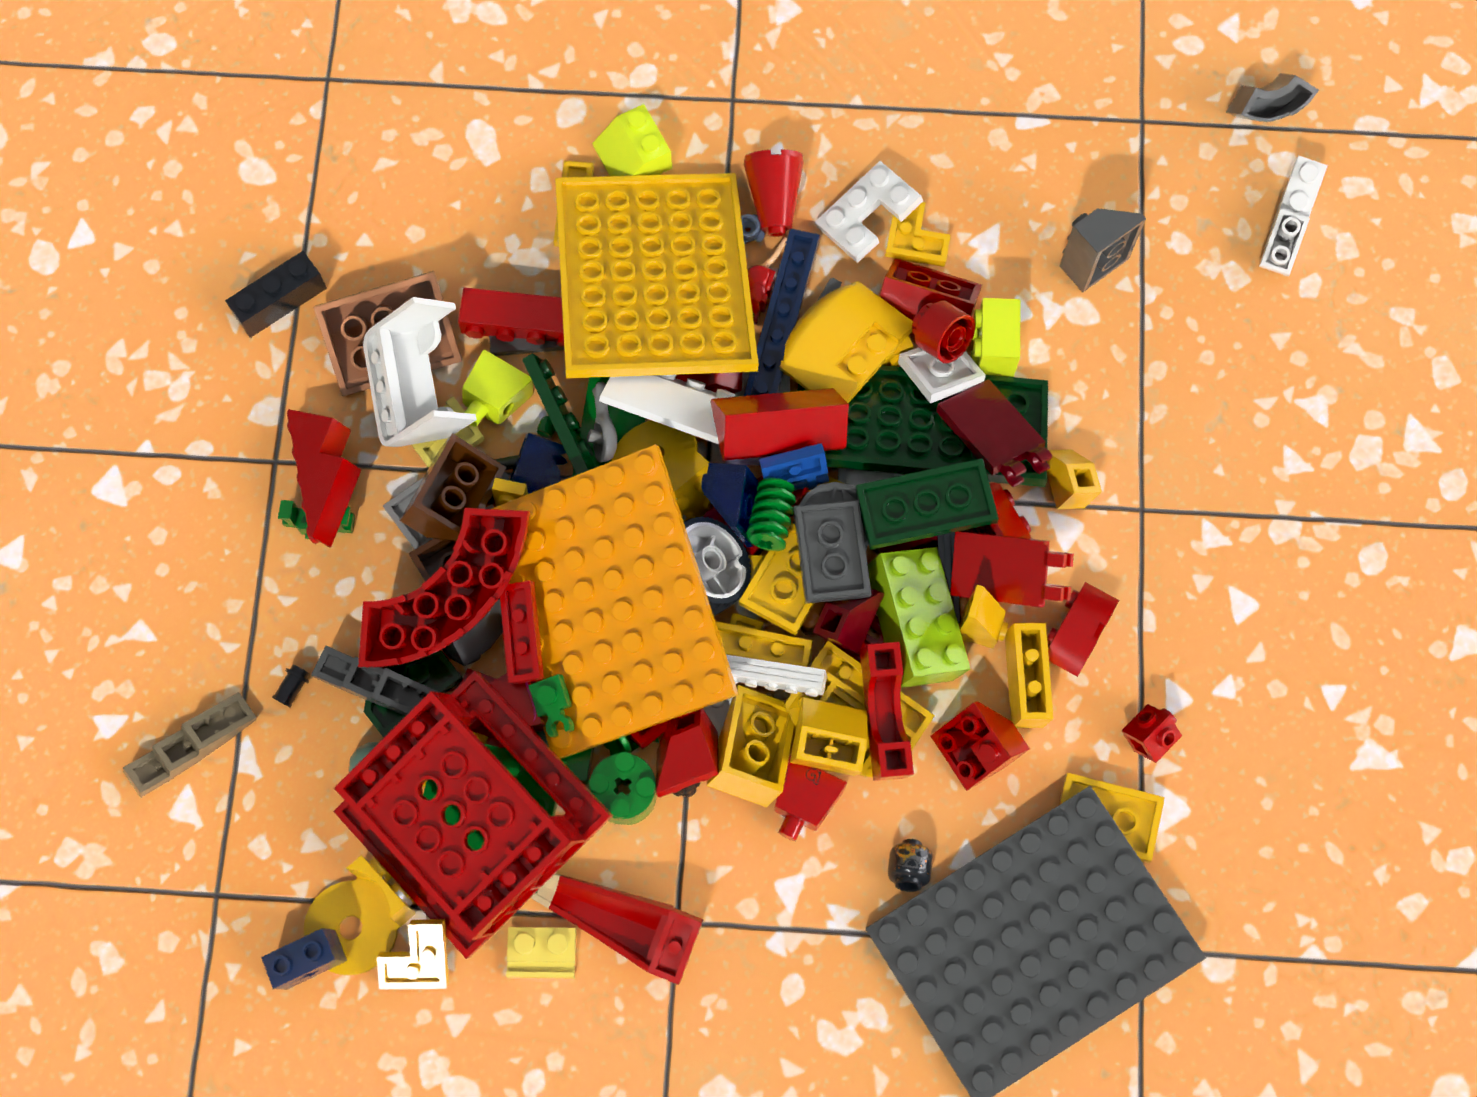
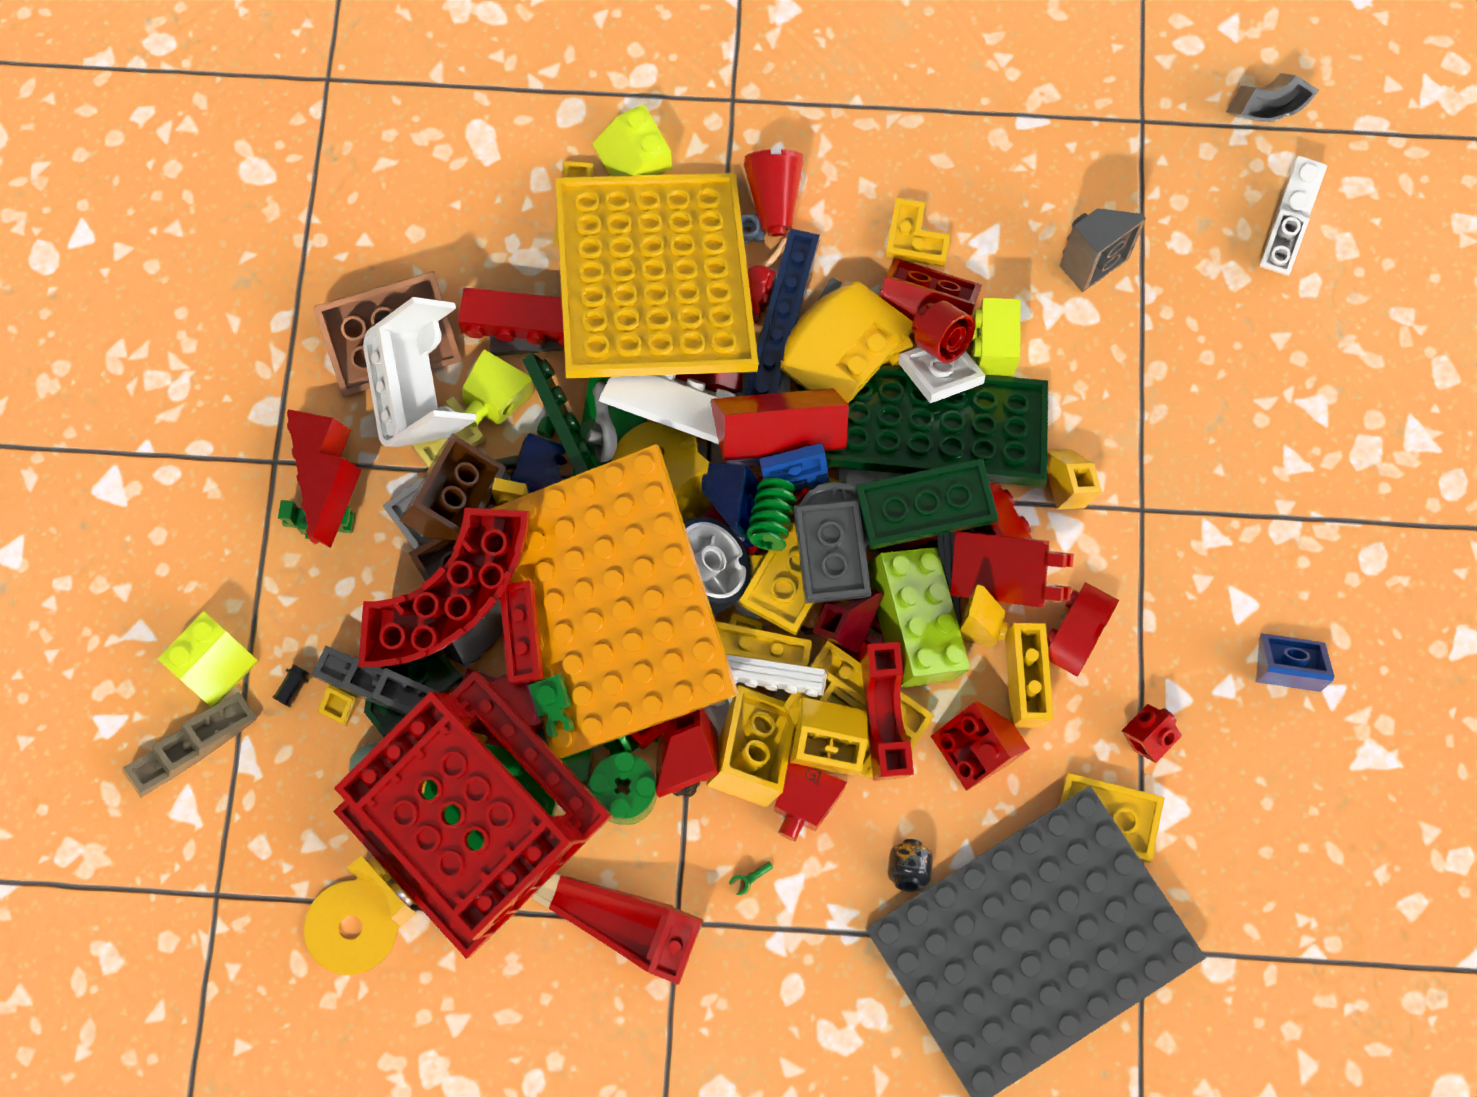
black brick [225,251,327,338] -> none
dark blue brick [261,928,347,990] -> none
plate [377,919,449,989] -> none
light yellow plate [506,927,576,979] -> none
white plate [815,161,923,263] -> none
dark red tile [936,379,1052,487] -> none
none -> neon yellow slope [157,611,259,707]
none -> yellow slope [317,684,362,726]
none -> green hand [729,861,773,896]
none -> blue slope [1256,633,1335,692]

